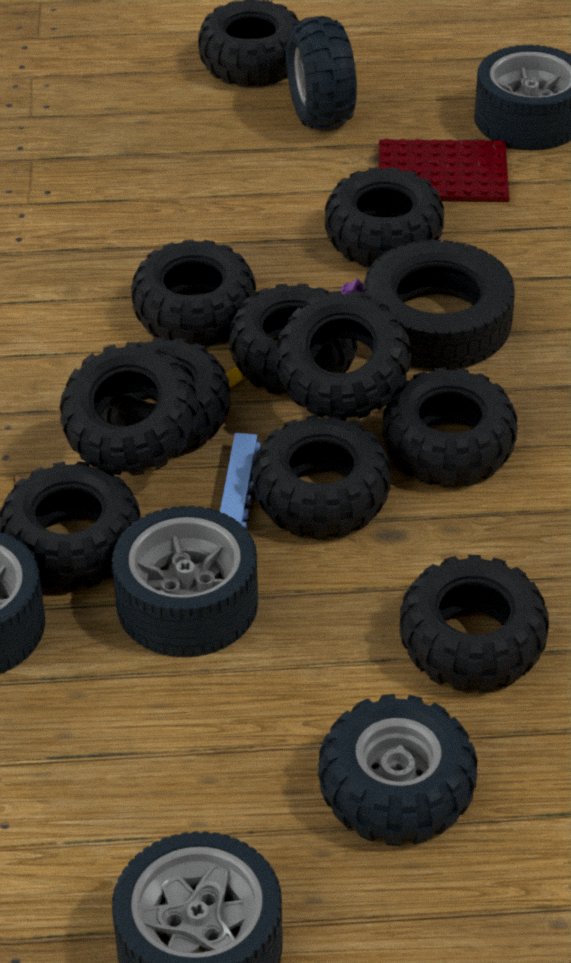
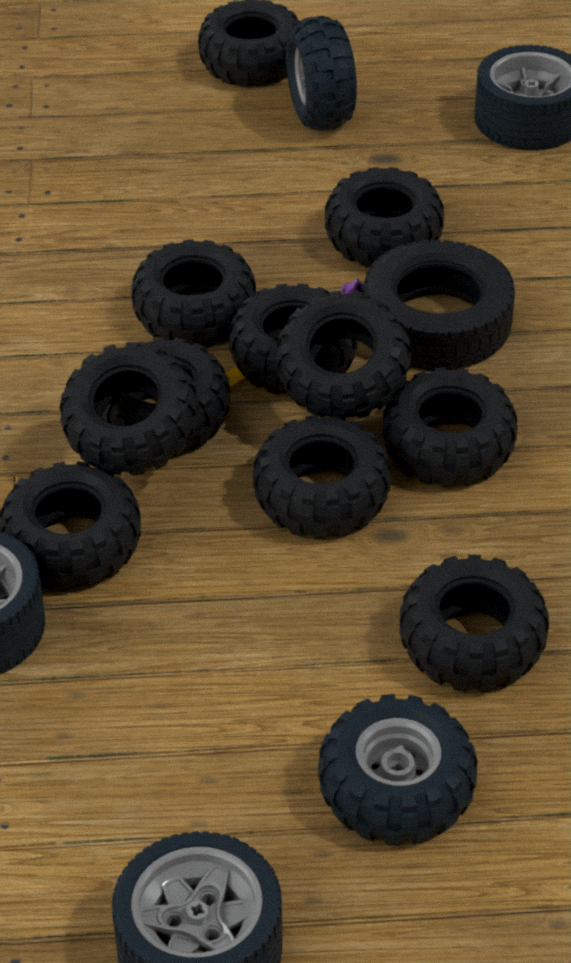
black wheel [112,506,258,657] -> none
light blue brick [220,433,261,528] -> none
dark red plate [379,139,509,202] -> none

